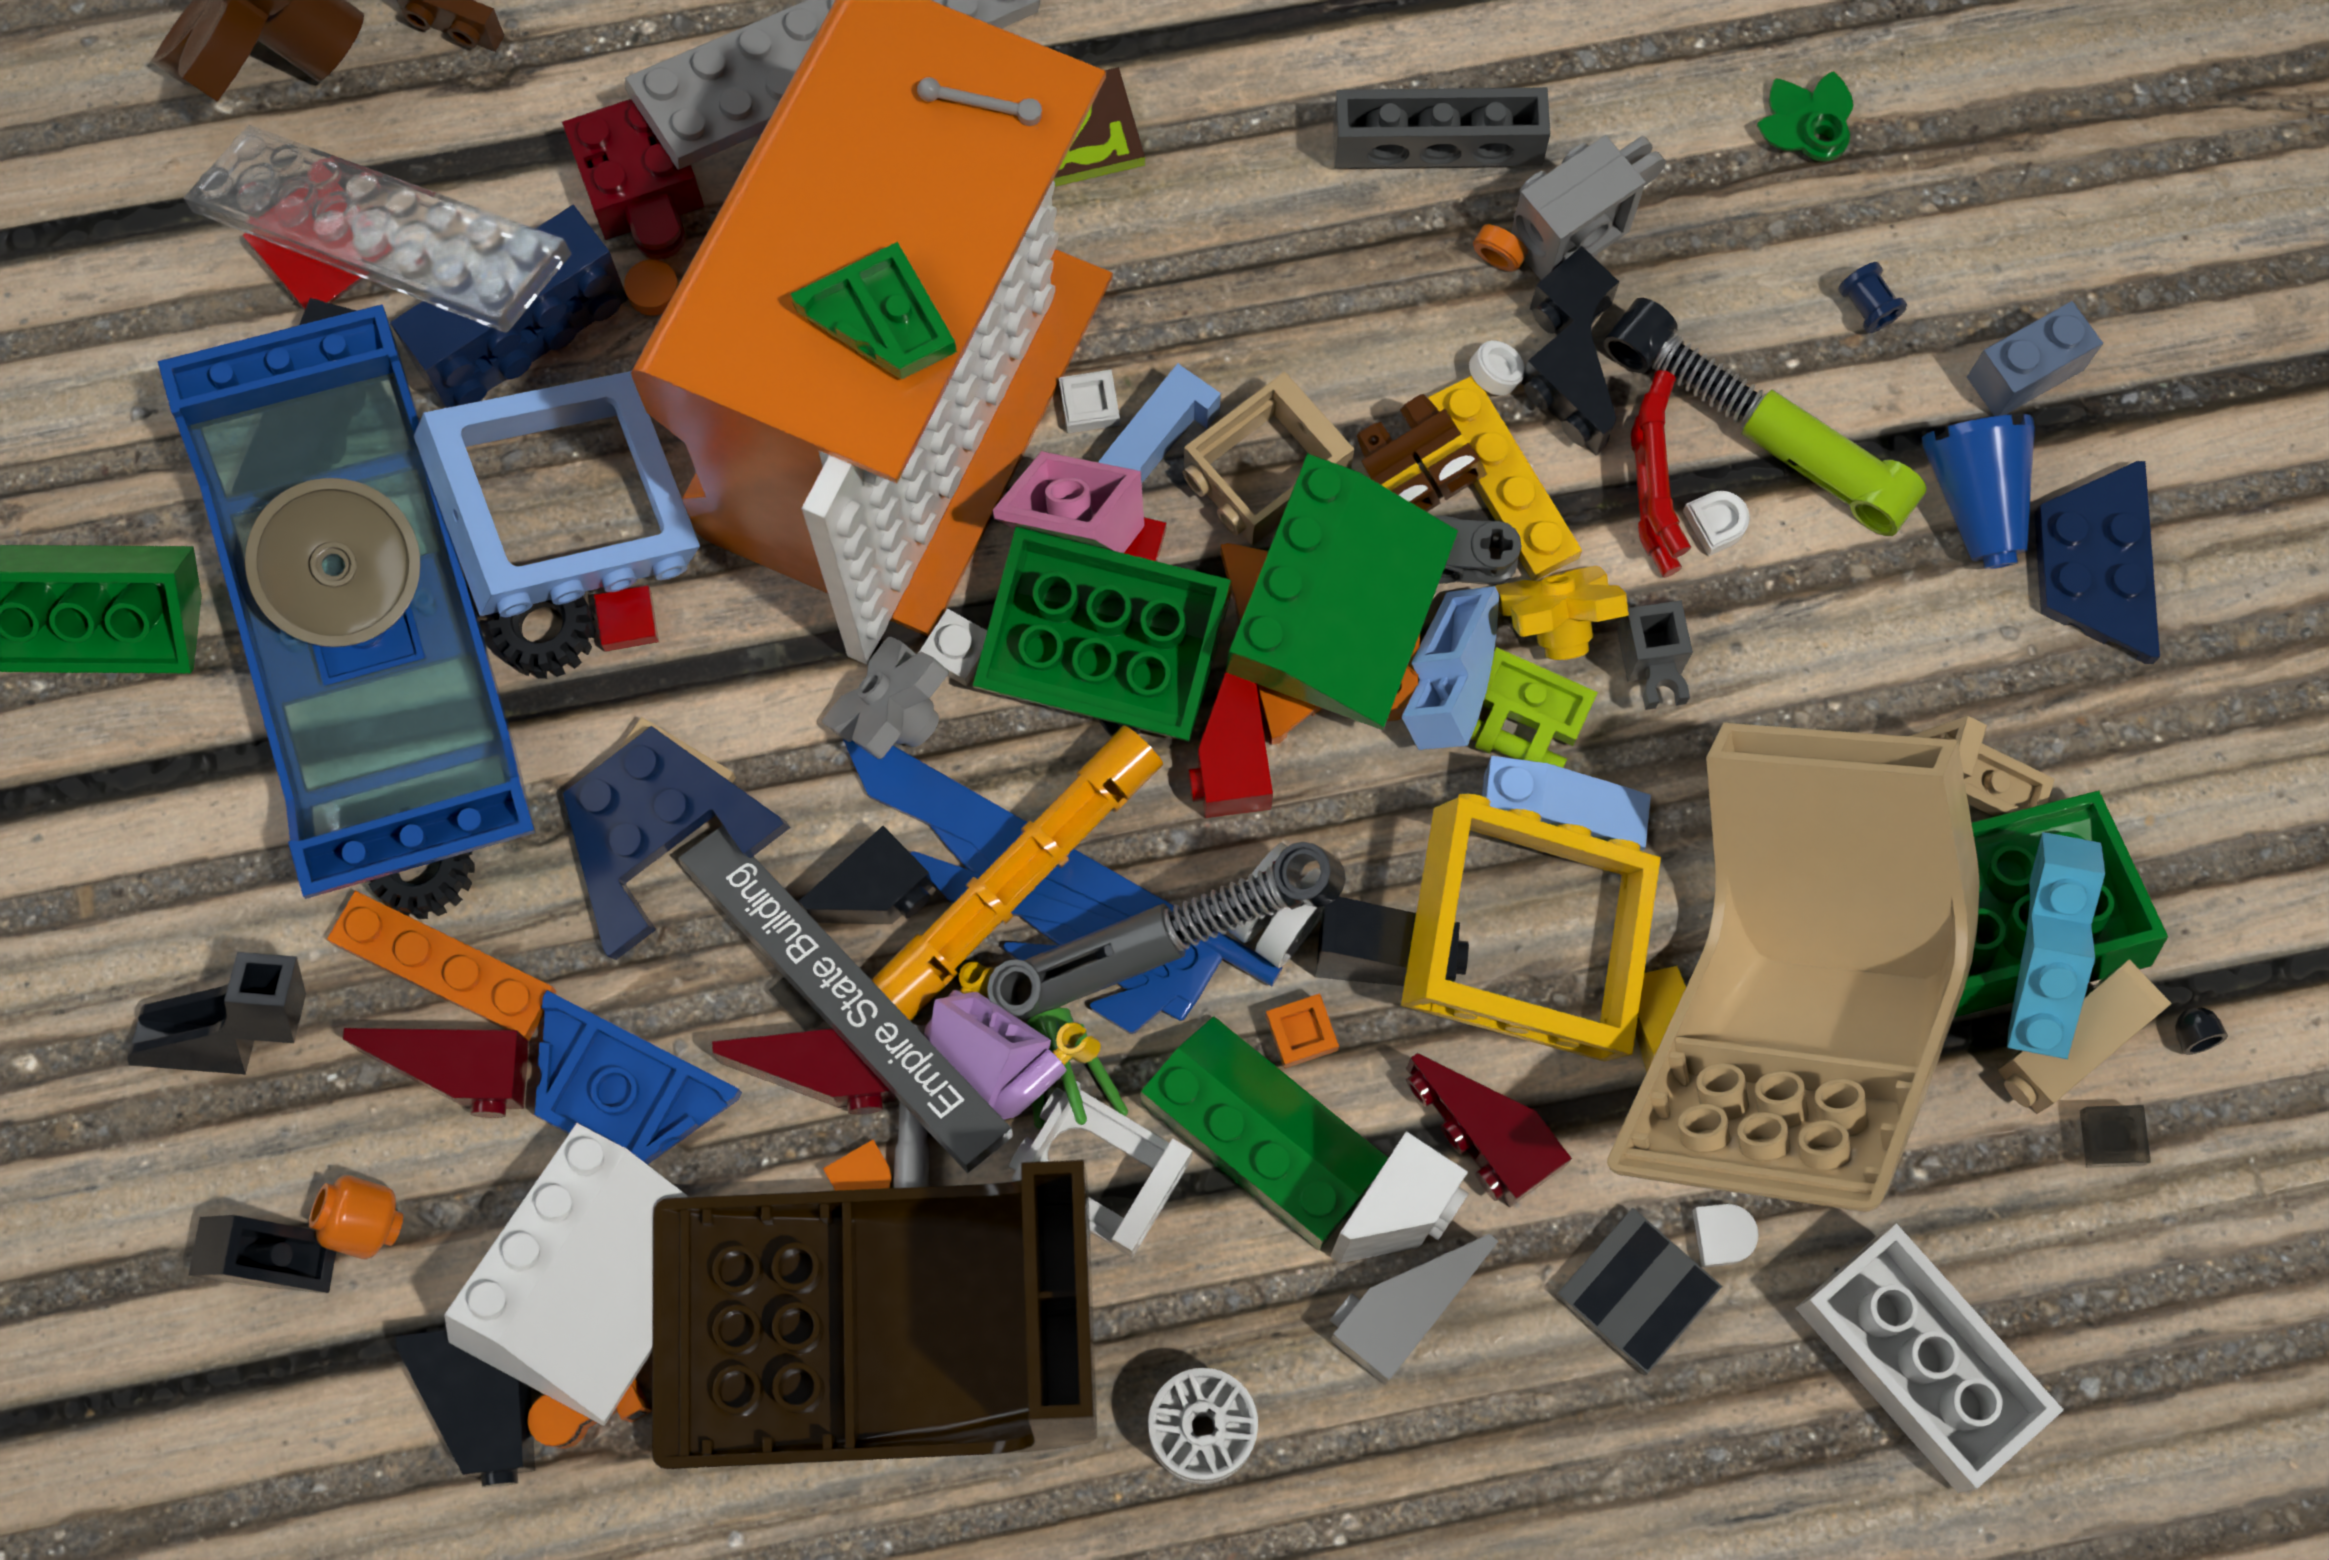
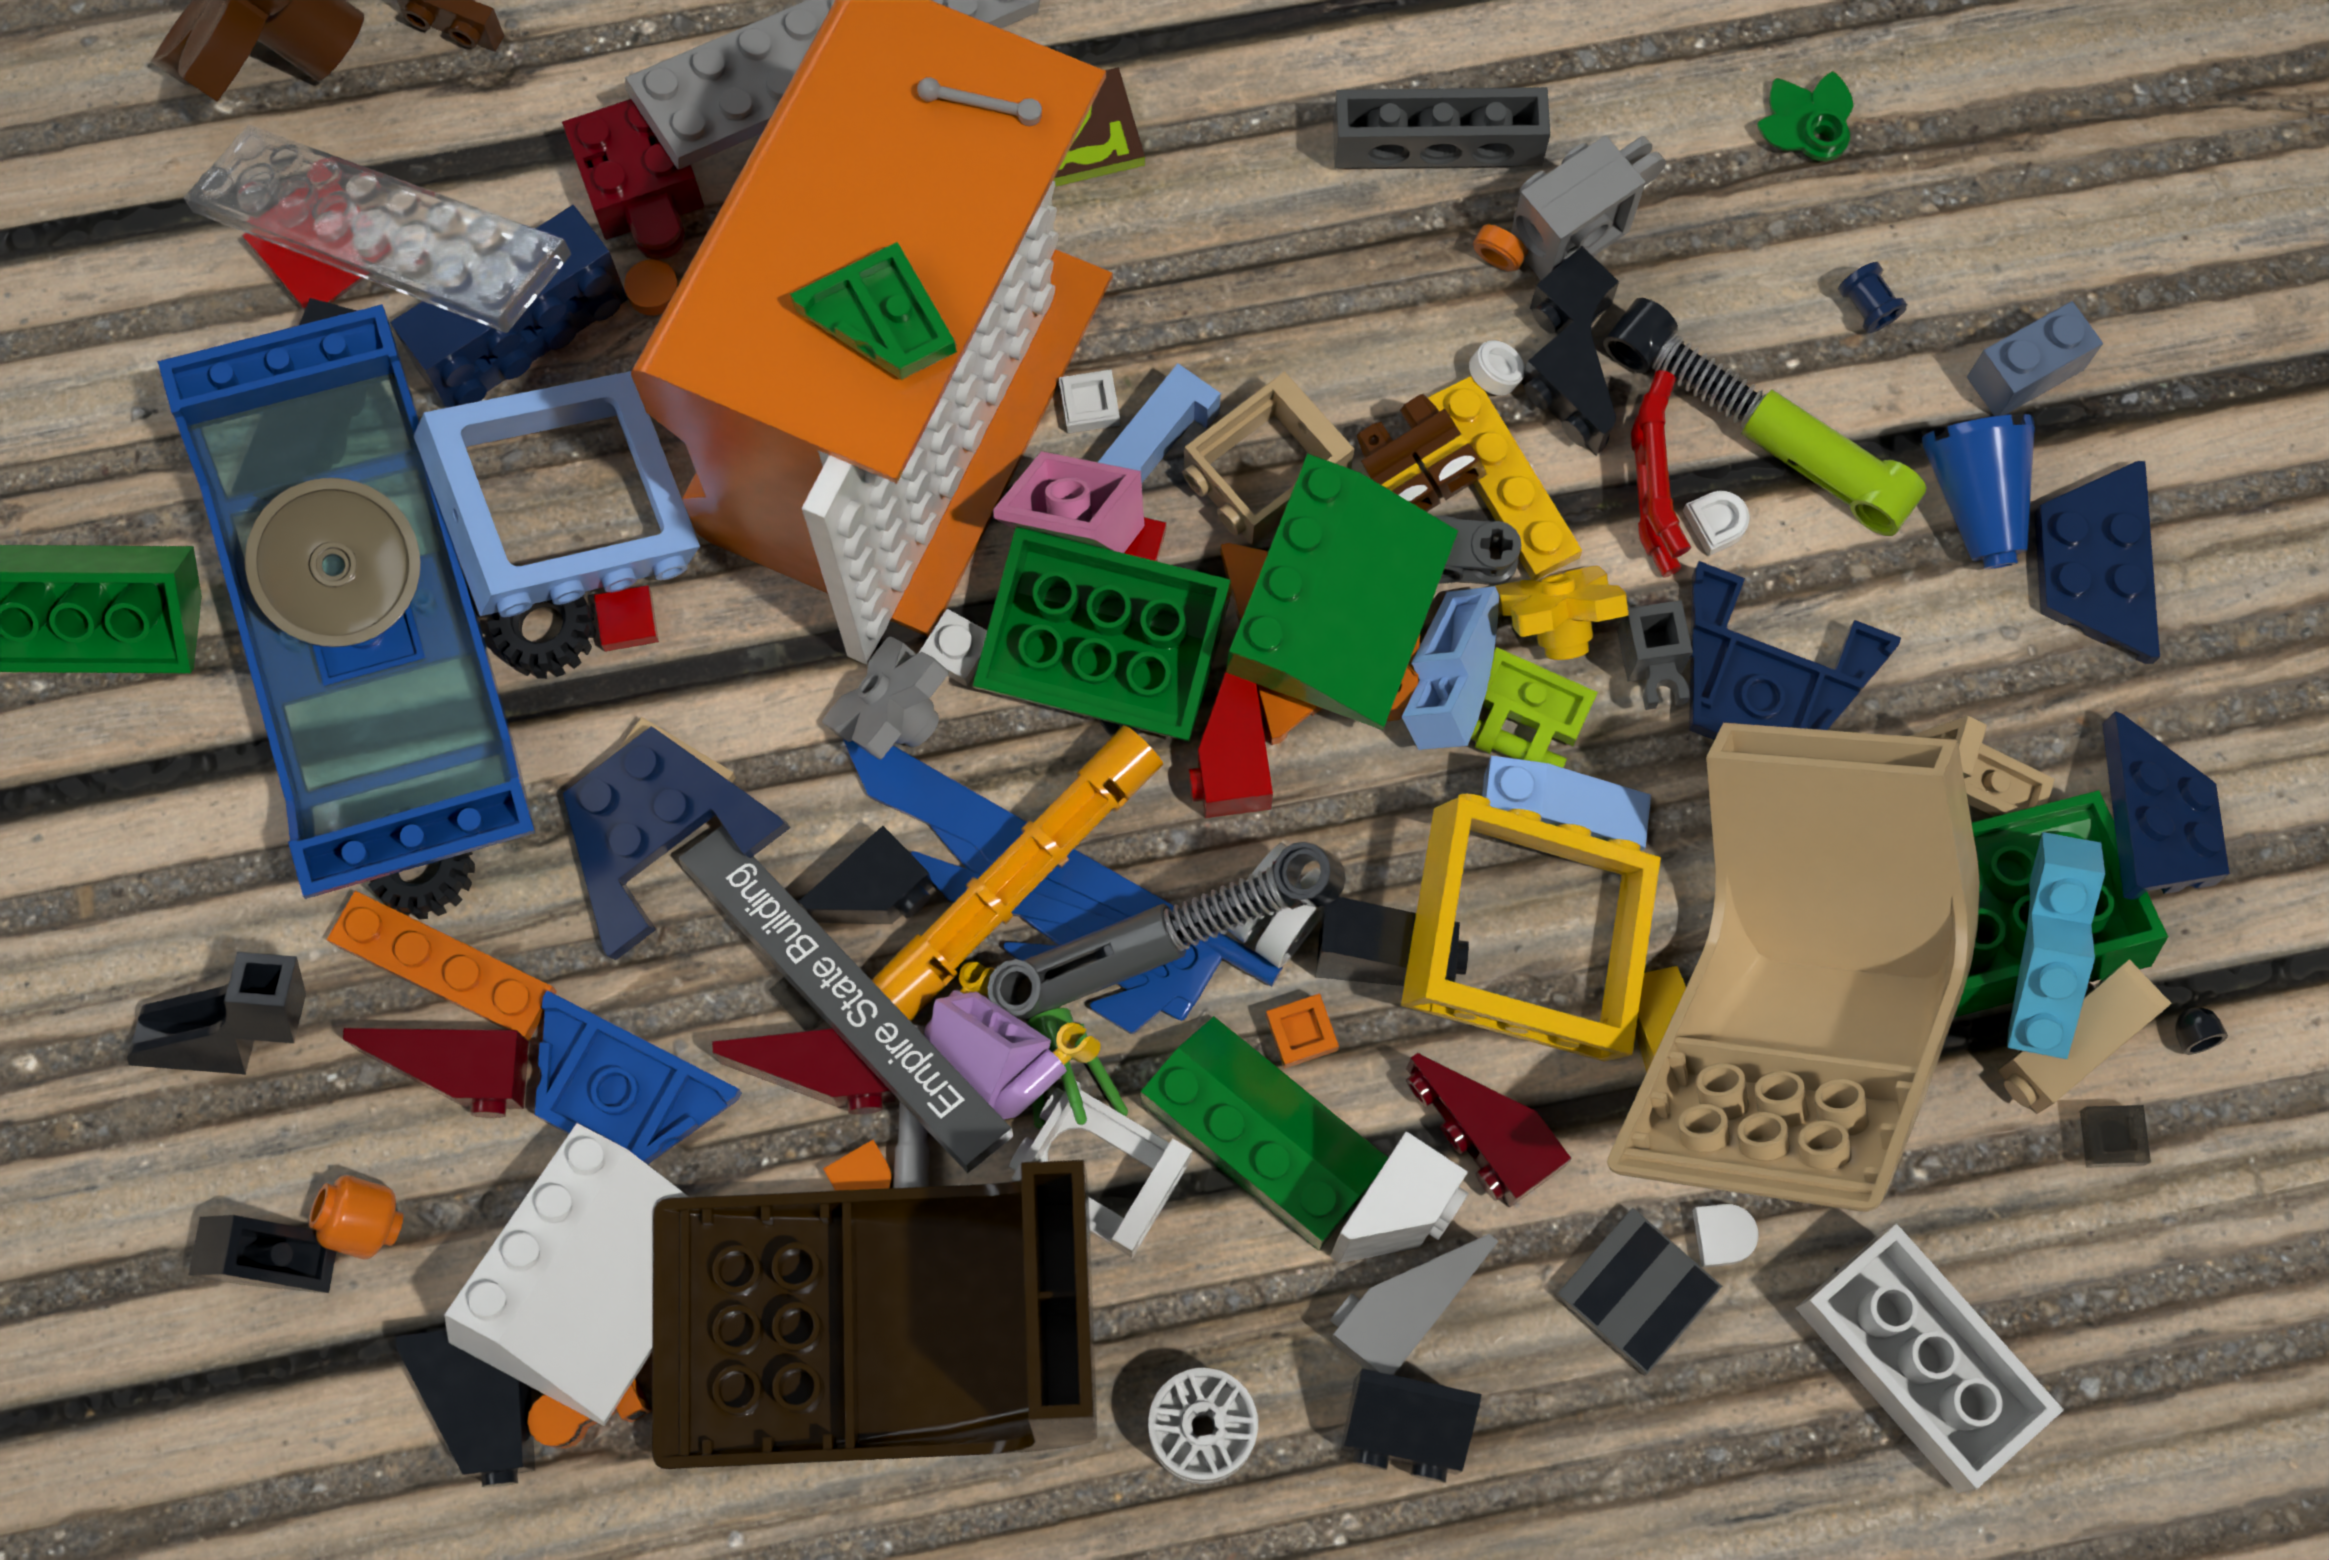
none -> black slope [1341,1368,1482,1483]
none -> dark blue wing [1689,561,1901,740]
none -> dark blue wing [2102,711,2230,900]

